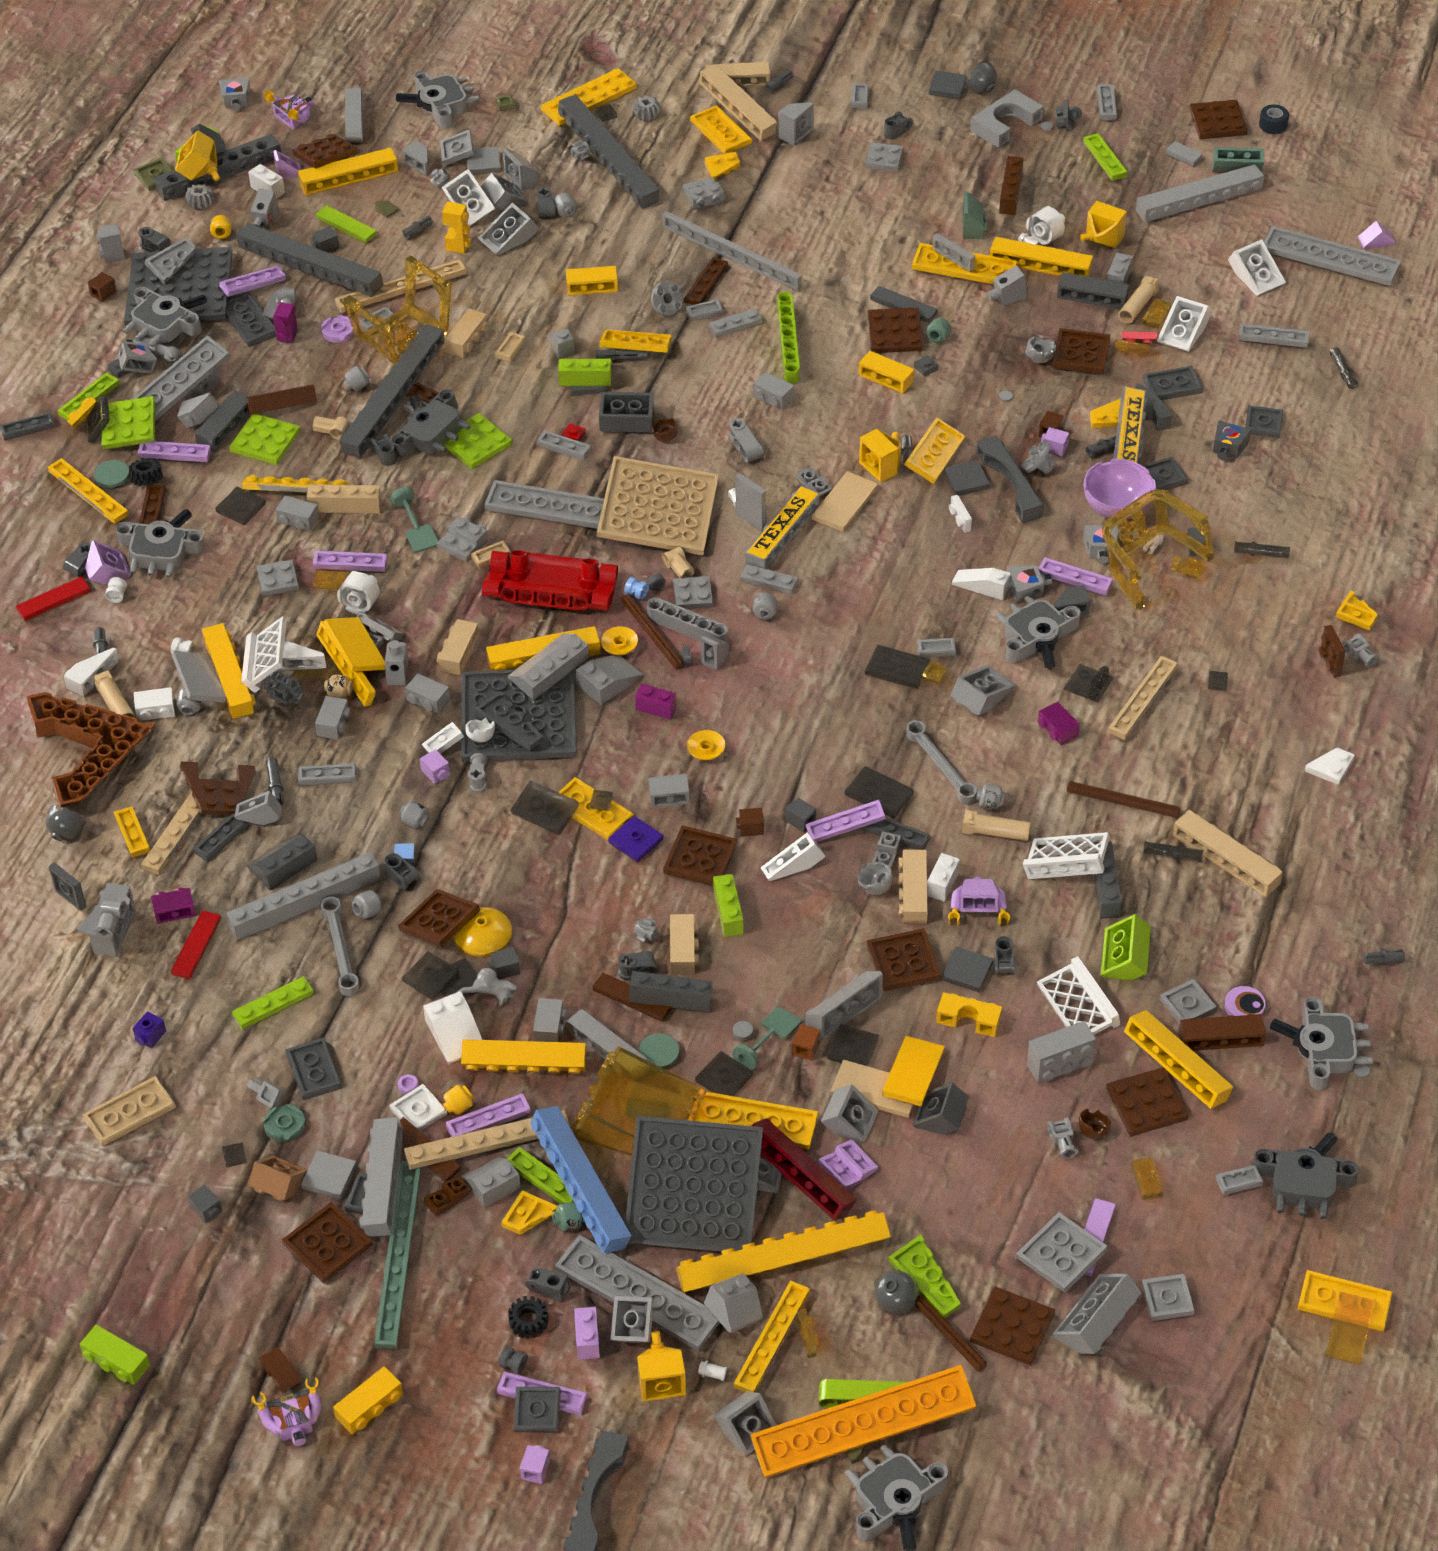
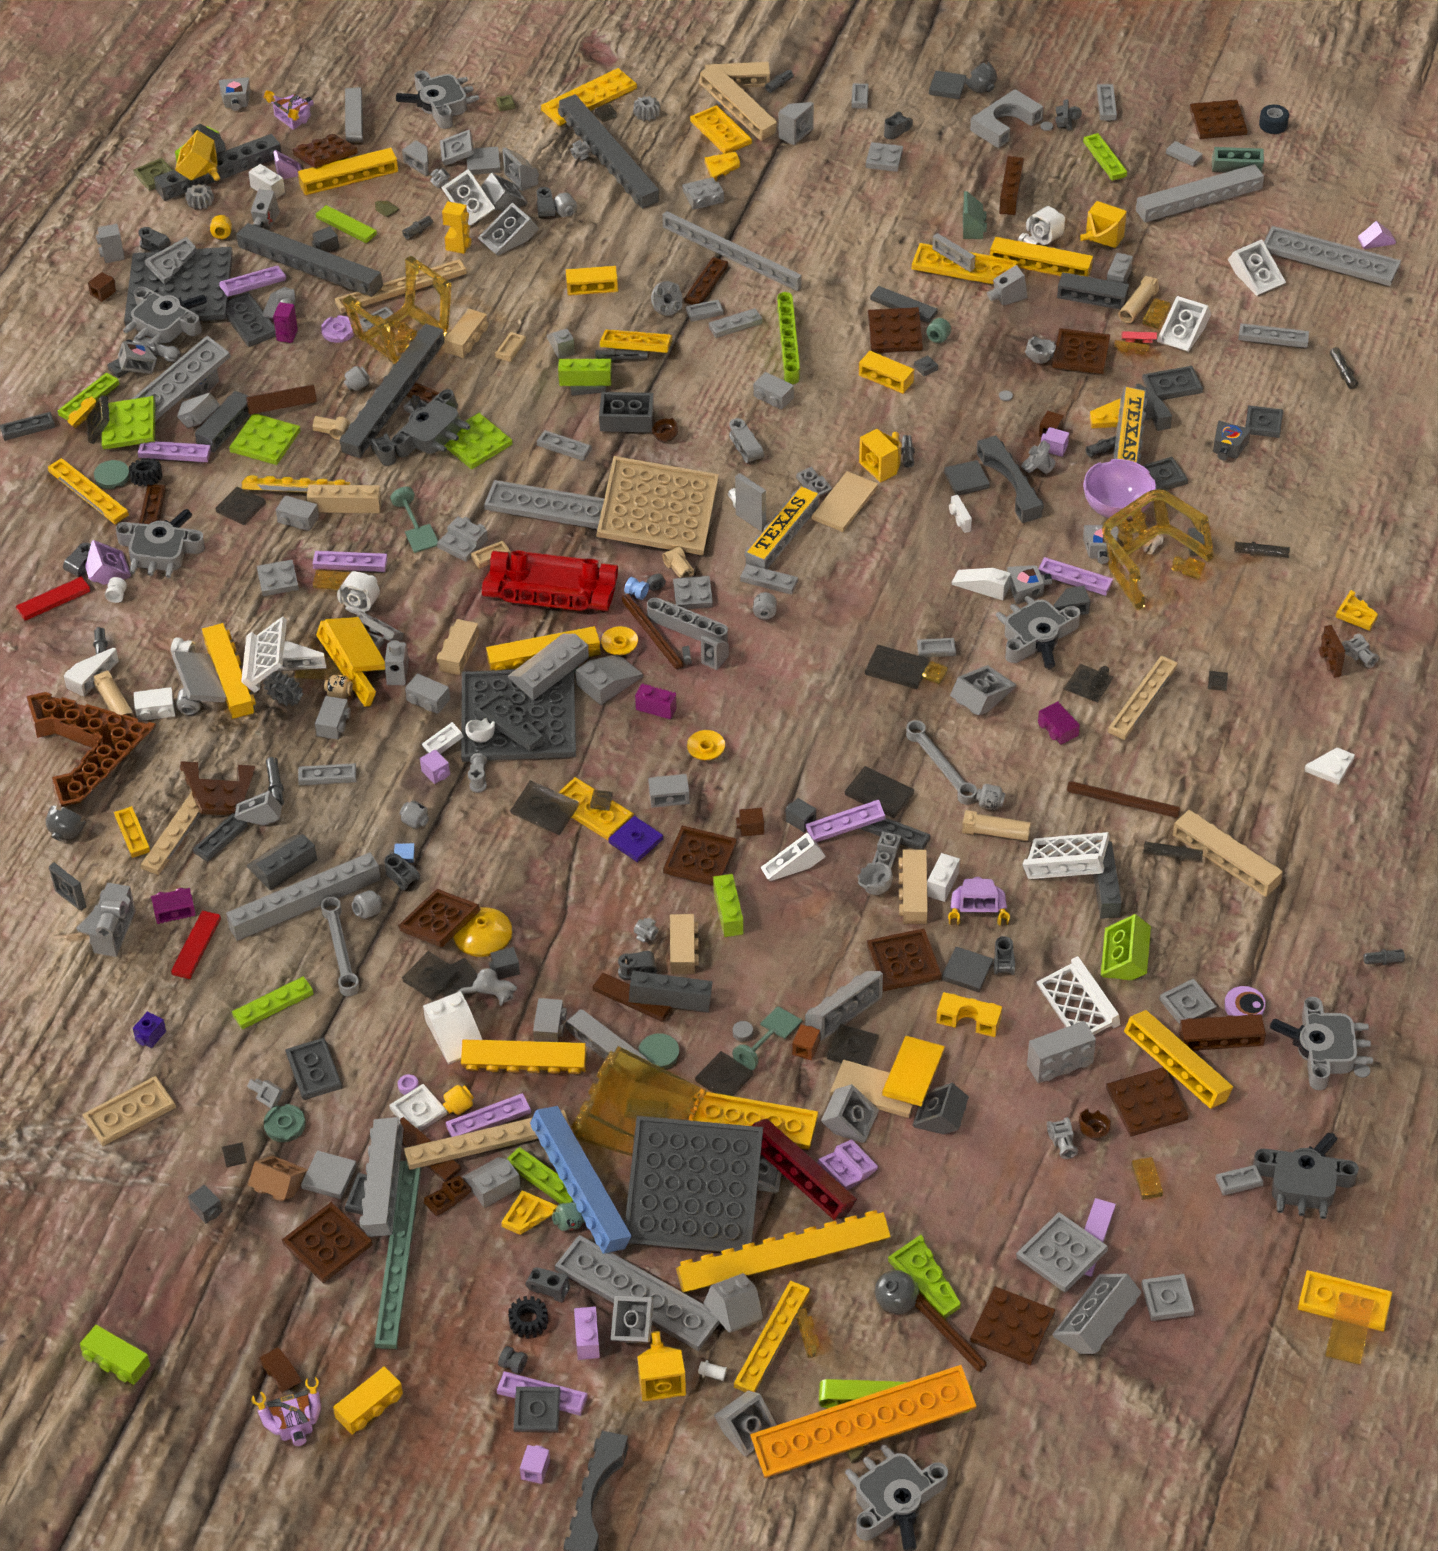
red plate [562,423,585,442] -> none
yellow tile [904,417,966,484] -> none

